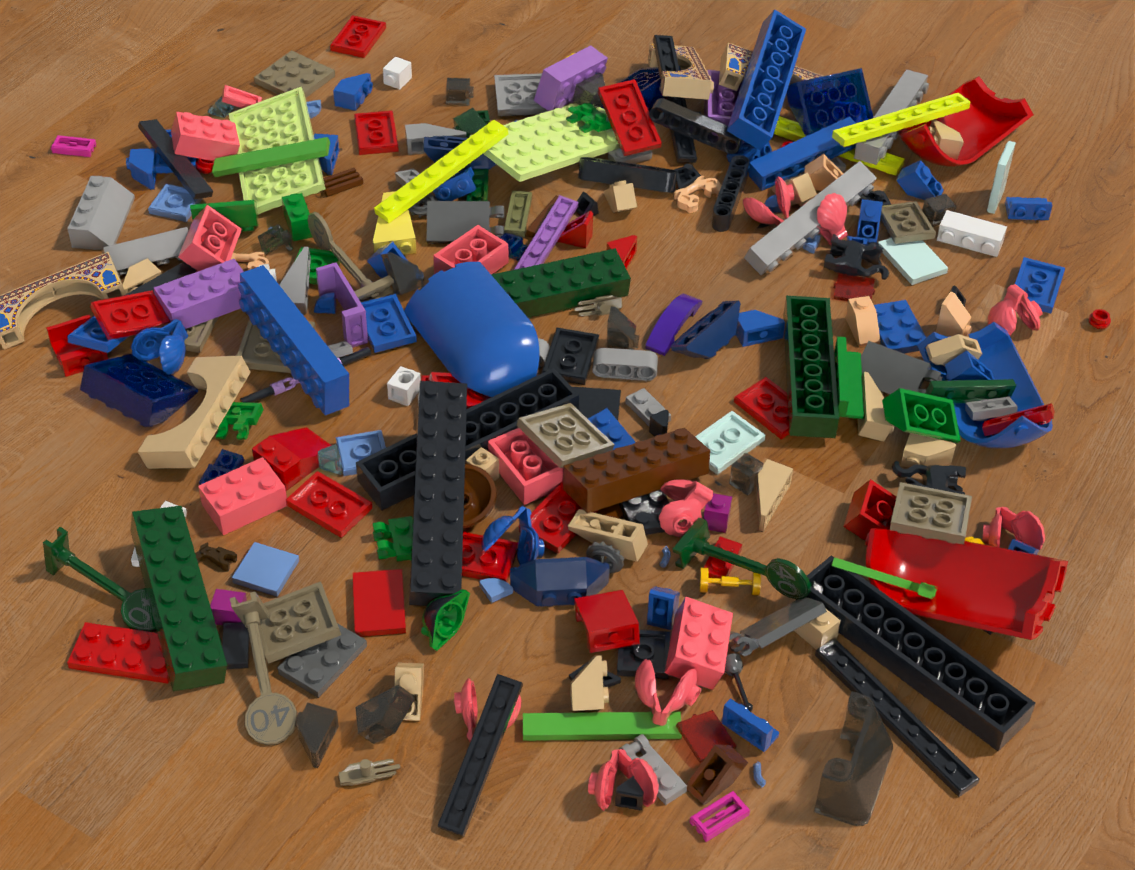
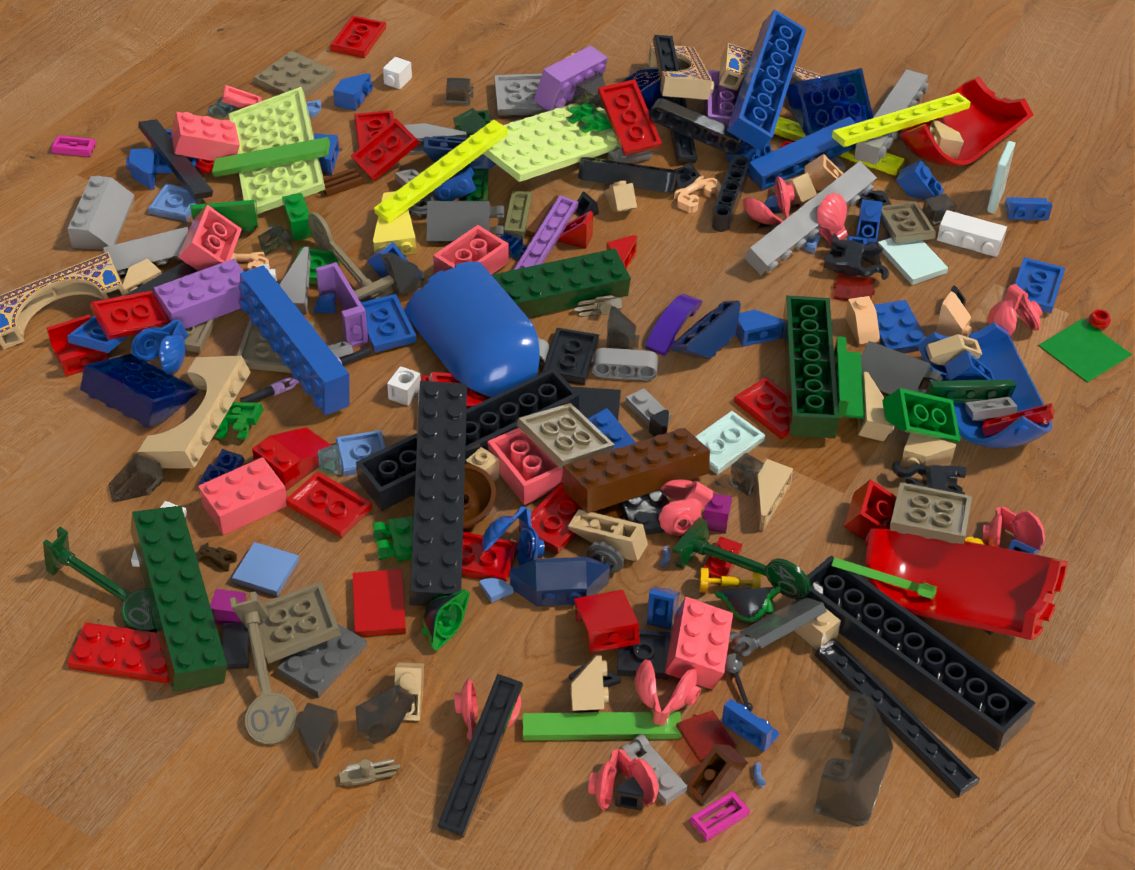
none -> clear smoke slope [109,454,164,502]
none -> red plate [351,118,420,182]
none -> black hat [715,587,781,623]
none -> green piece [1038,318,1132,383]

